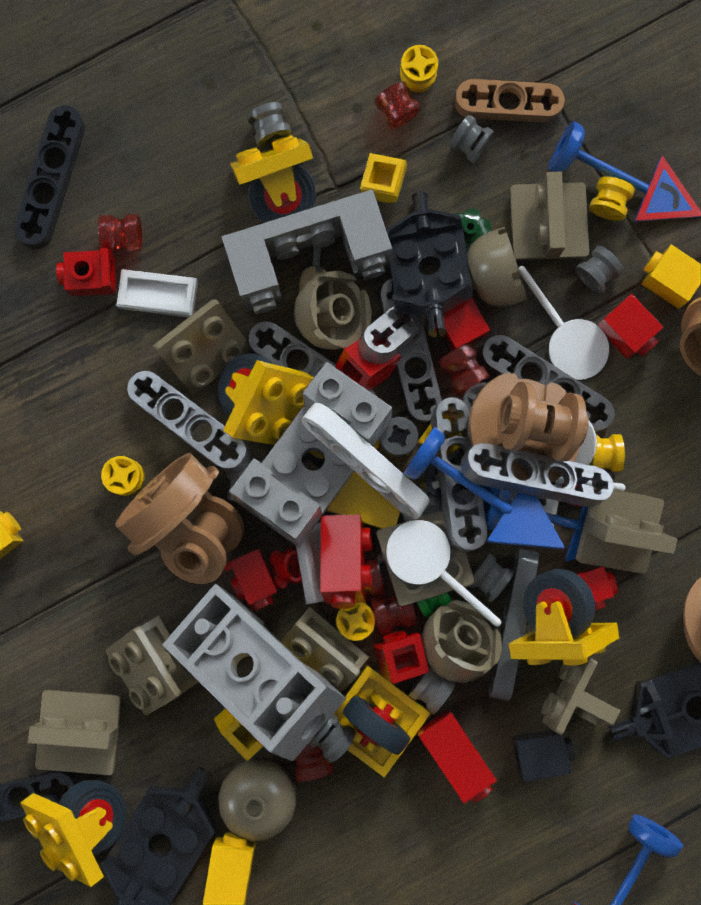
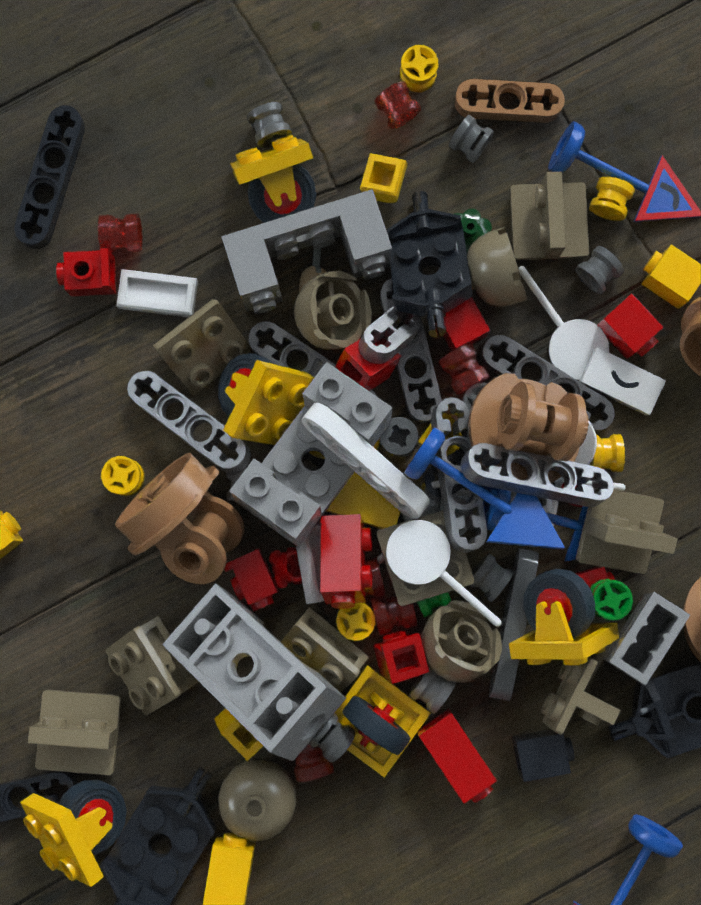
none -> white tile [579,347,666,416]
none -> green wheel [590,579,633,621]
none -> light grey brick [603,592,690,685]

